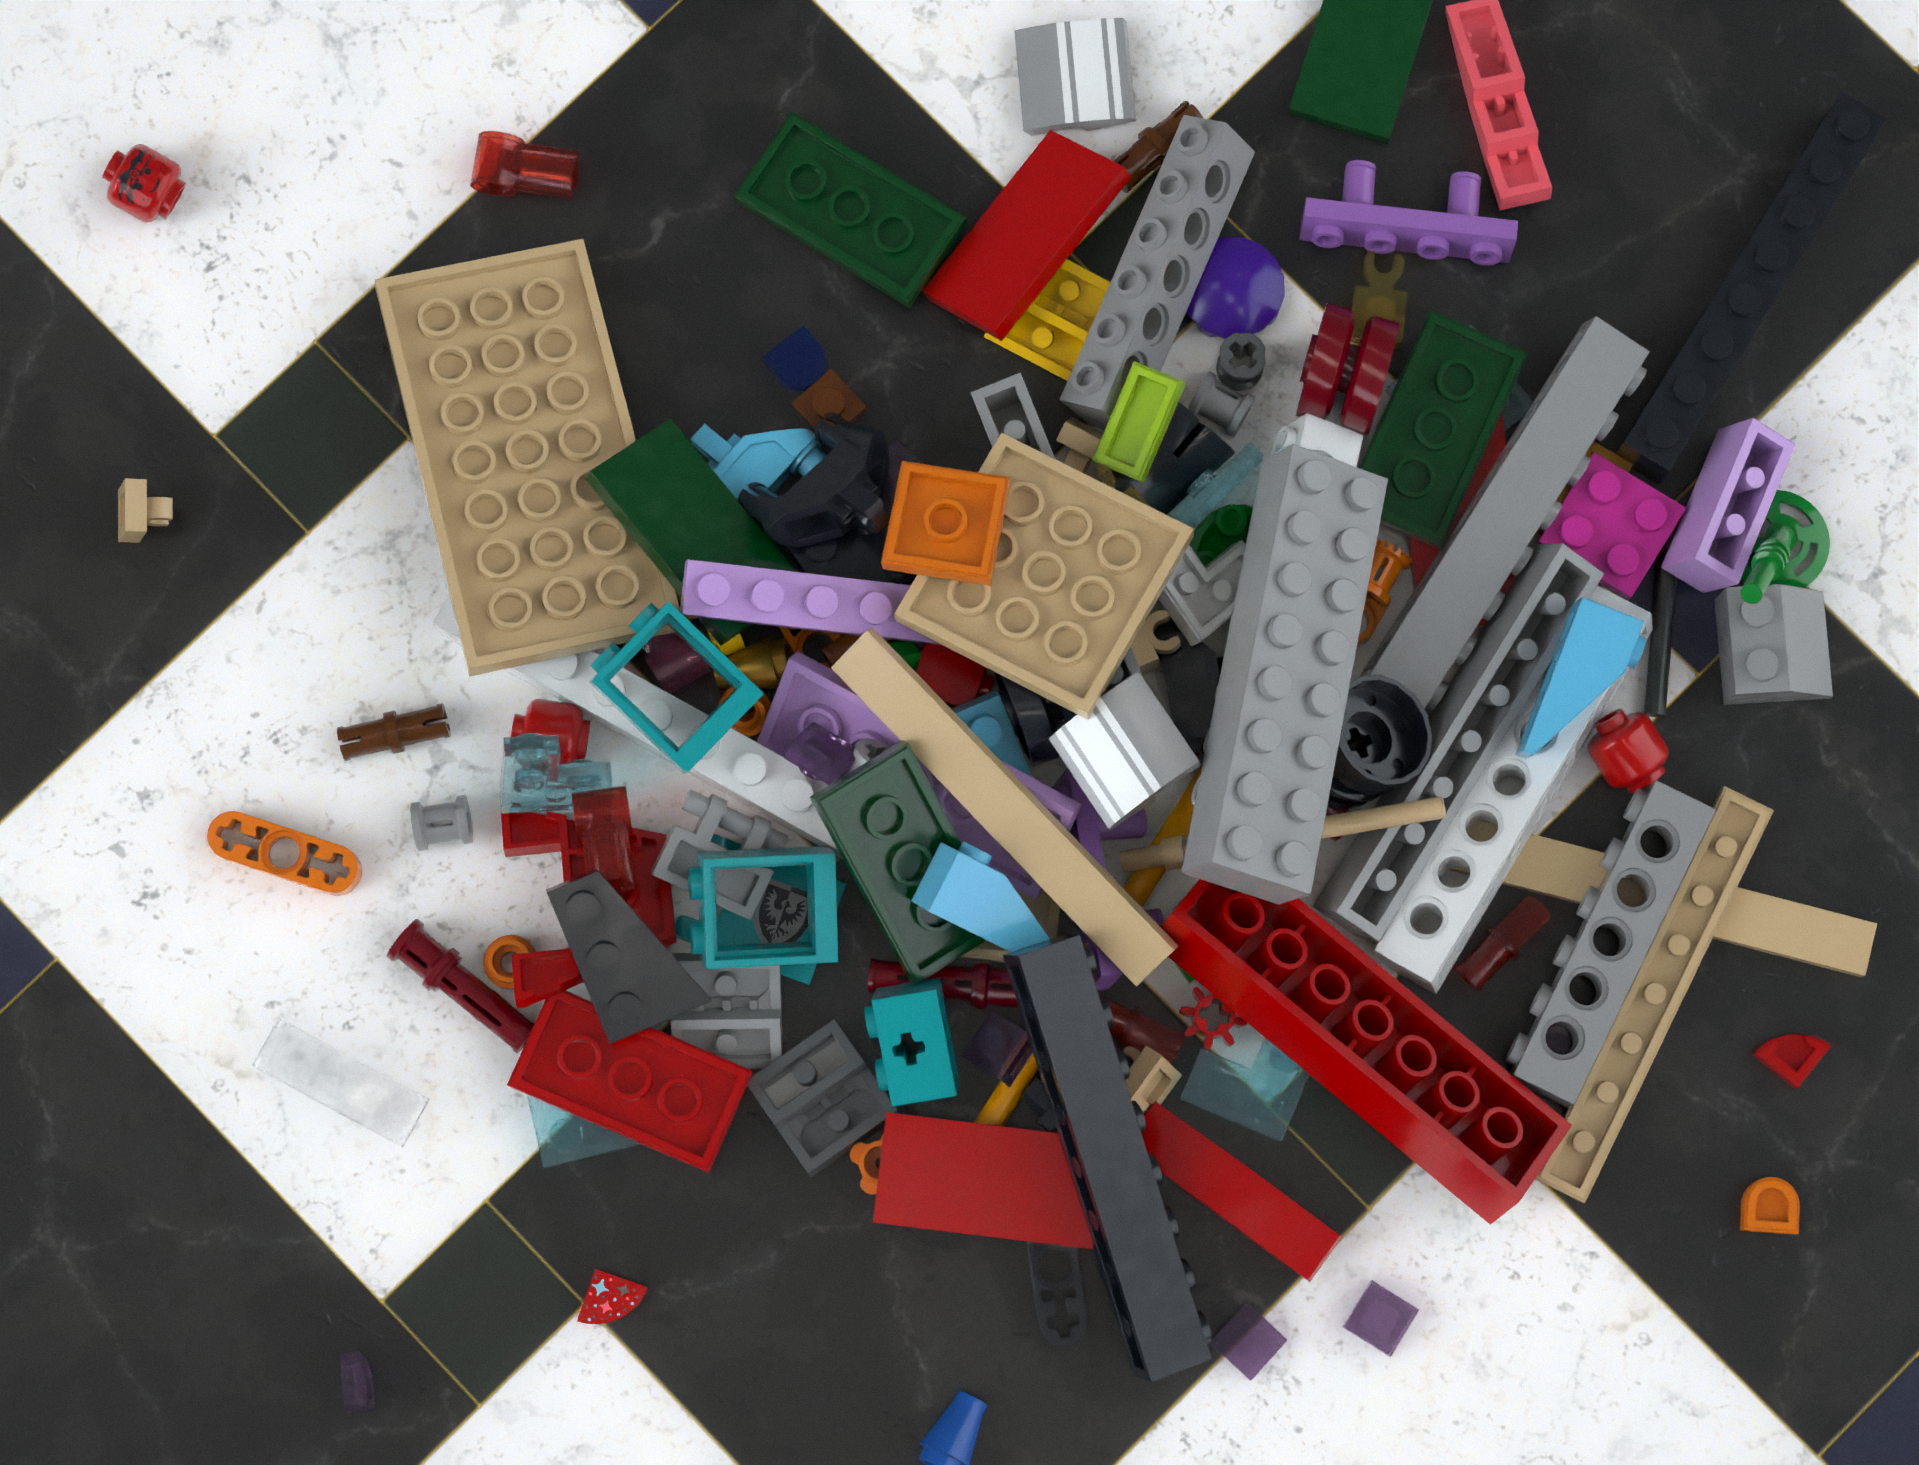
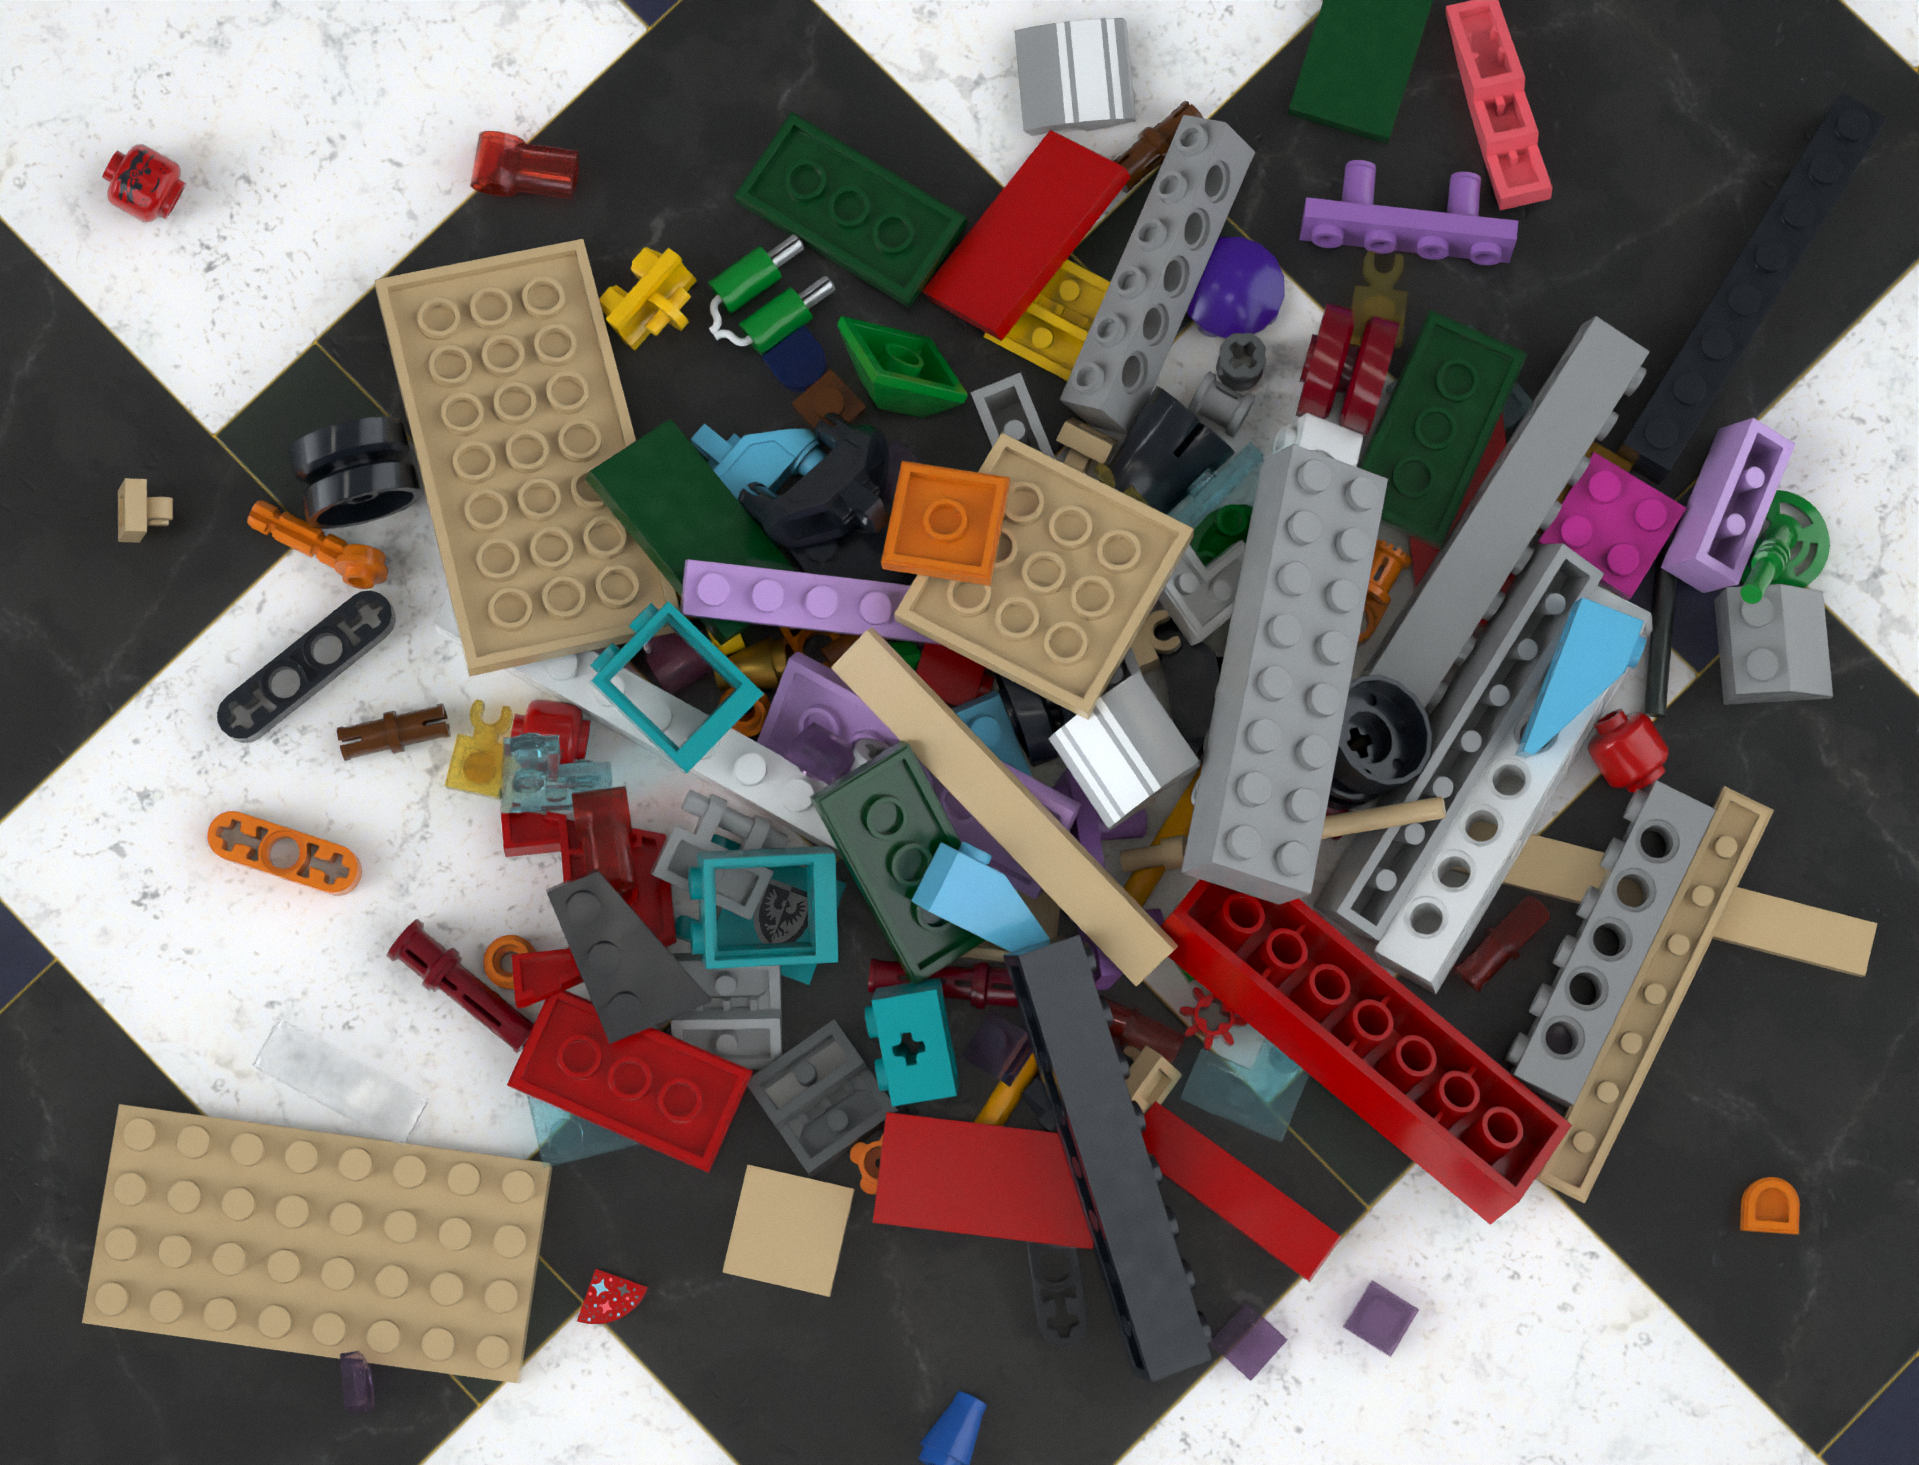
light grey bush [410,795,473,851] -> none
lime tile [1092,361,1186,483] -> none
red tile [1752,1034,1831,1089] -> none
none -> tan plate [82,1104,553,1383]
none -> black beam [217,590,396,743]
none -> orange axle [247,500,348,568]
none -> black wheel [288,416,423,529]
none -> orange plate [334,544,389,589]
none -> clear yellow plate [444,699,513,800]
none -> yellow hips [599,247,697,351]
none -> green piece [708,234,835,356]
none -> tan tile [723,1165,855,1297]
none -> green slope [837,316,968,418]

